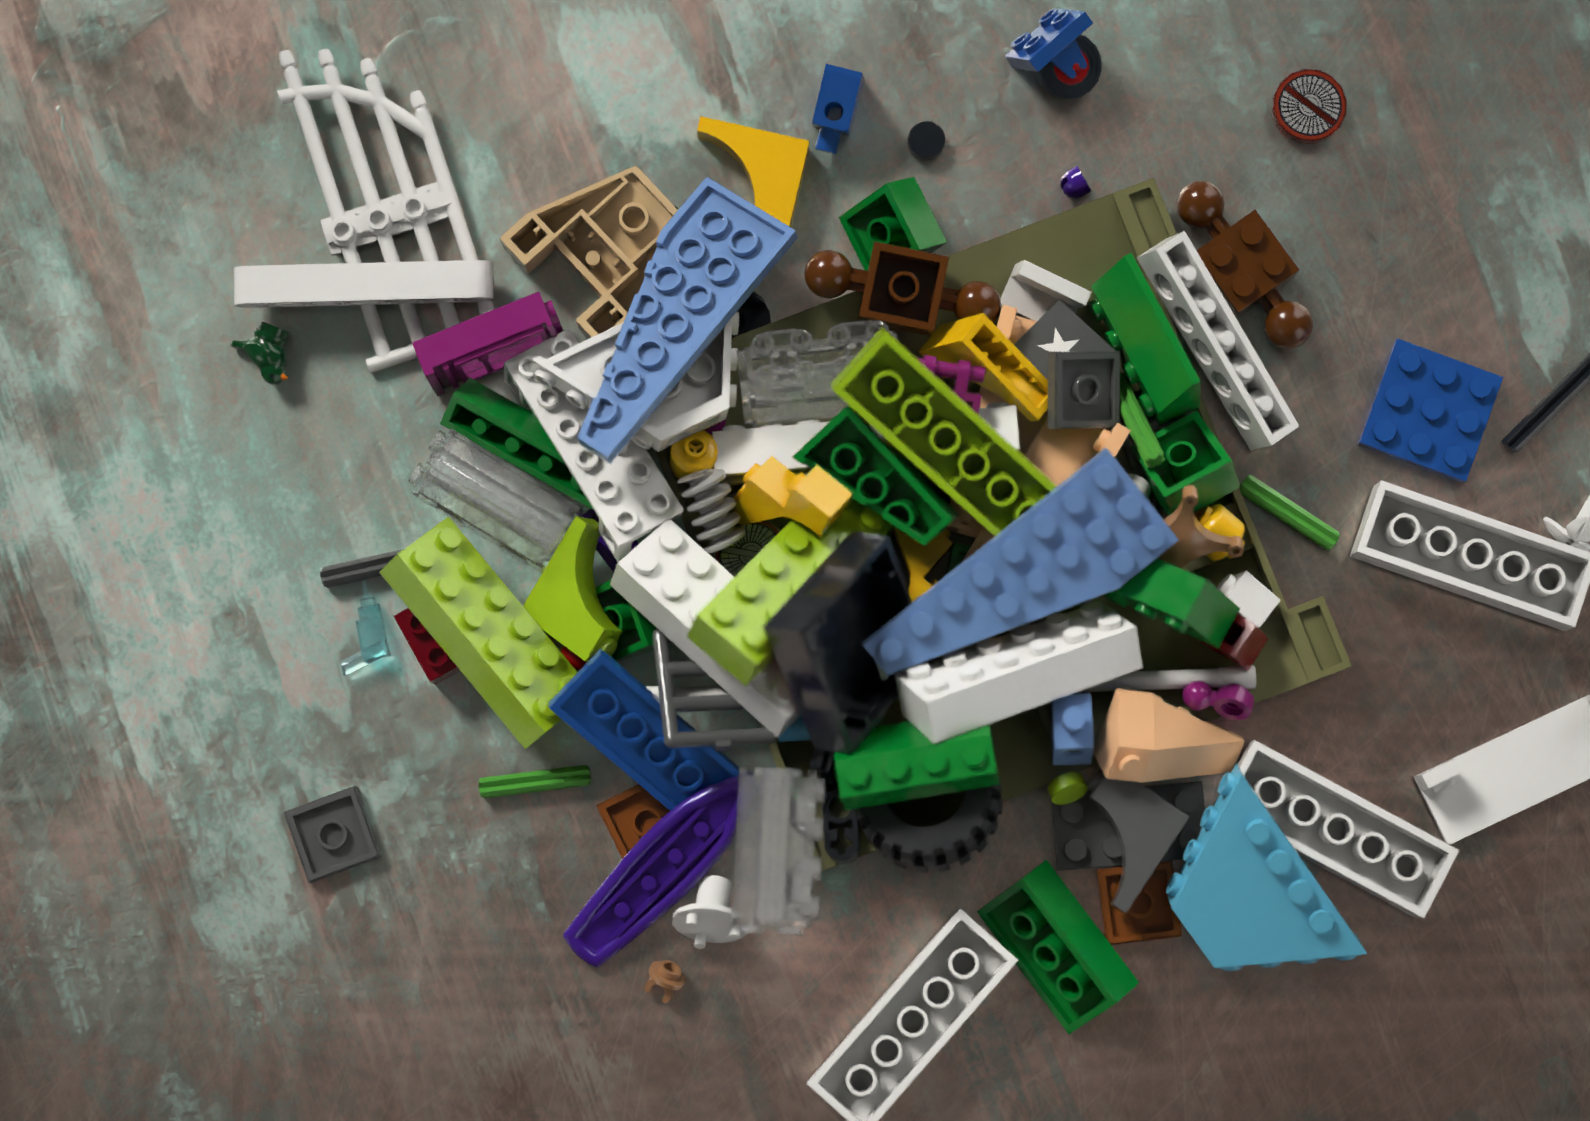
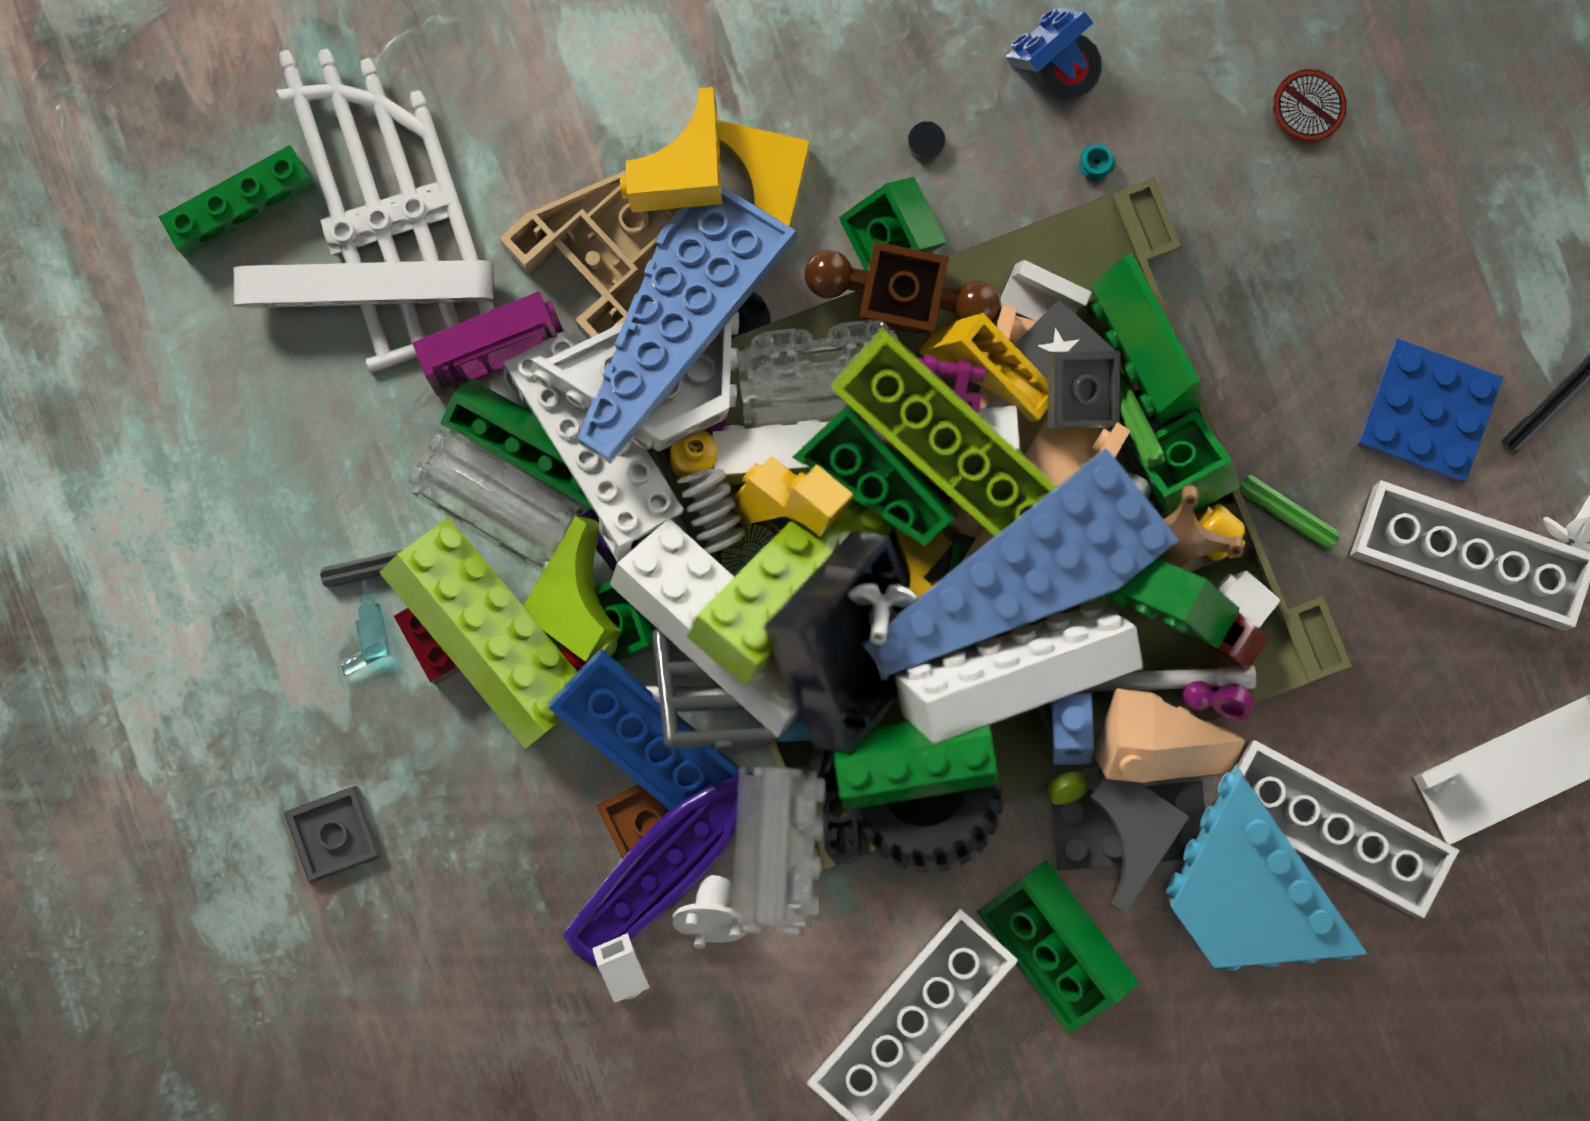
dark green animal [230,321,289,385] -> none
bright green axle [478,765,591,798] -> none
medium nougat plate [644,960,685,1003] -> none
blue torso [812,64,864,154] -> none
dark purple hinge [1060,166,1091,199] -> none
dark orange tile [1096,861,1182,945] -> none
white brick [1137,231,1300,451] -> none
reddish brown brick [1177,180,1313,349] -> none
none -> green brick [159,145,315,258]
none -> white brick [592,933,650,1003]
none -> yellow arch [620,87,722,213]
none -> white plant [848,584,916,644]
none -> teal plate [1079,144,1116,180]

